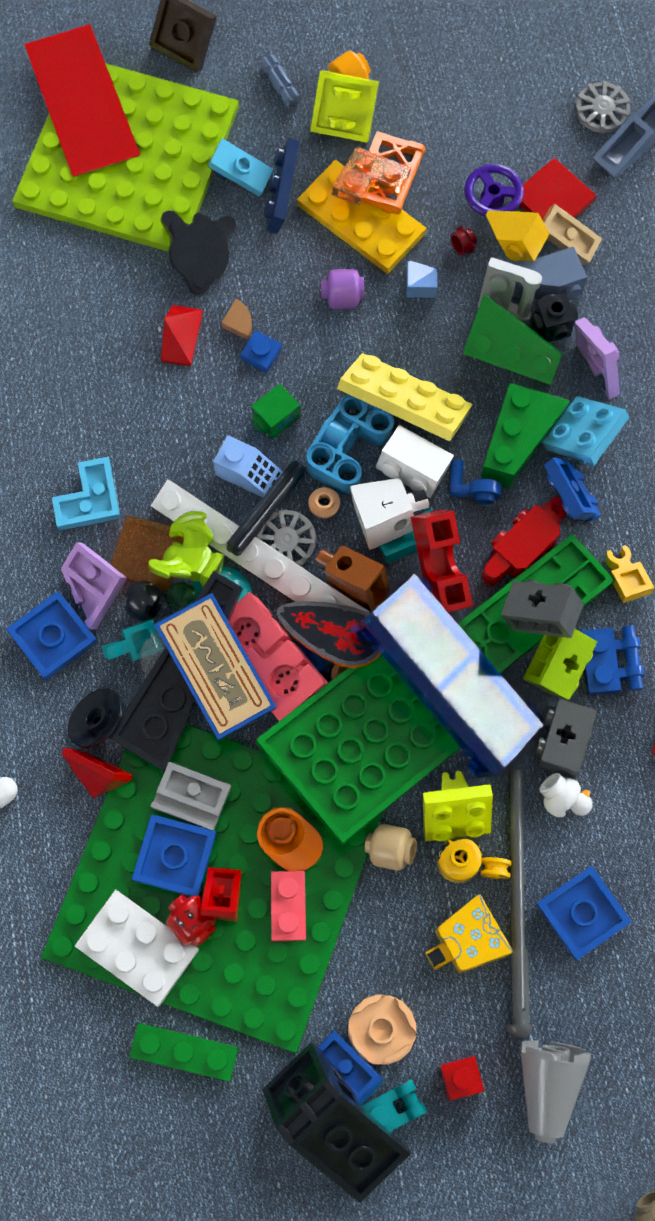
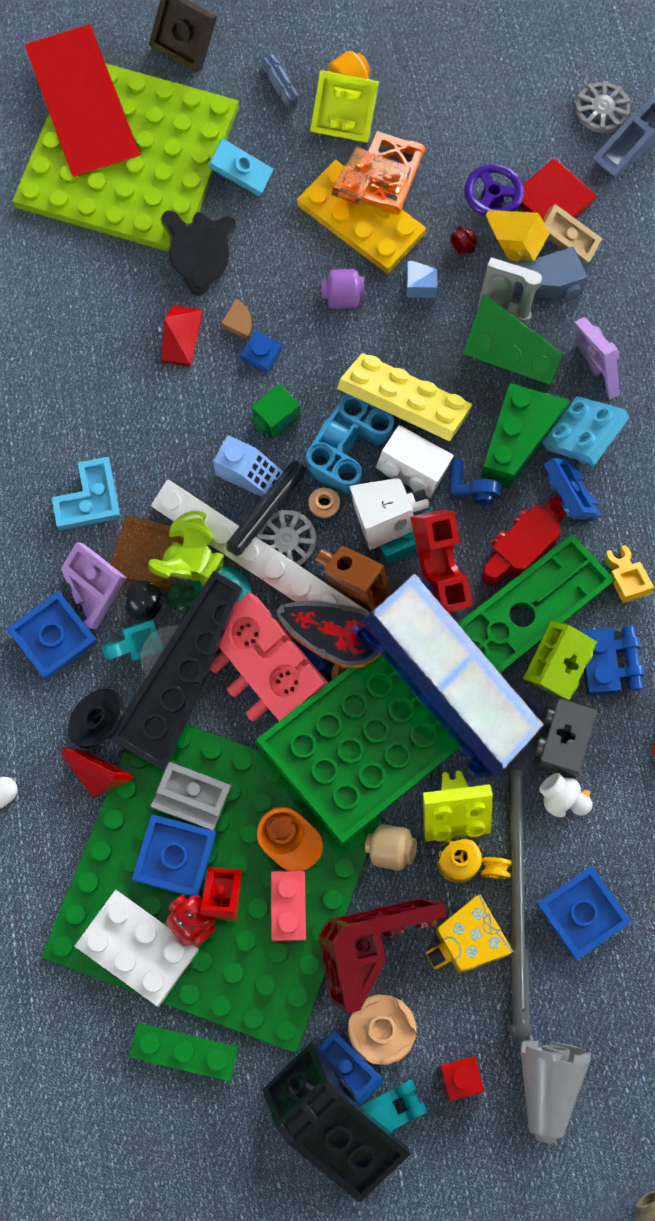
tile [154,593,277,741] -> none
dark blue plate [264,138,300,233] -> none
dark grey brick [501,580,584,638] -> none
black brick [531,293,578,342] -> none
none -> dark red bracket [318,897,447,1014]

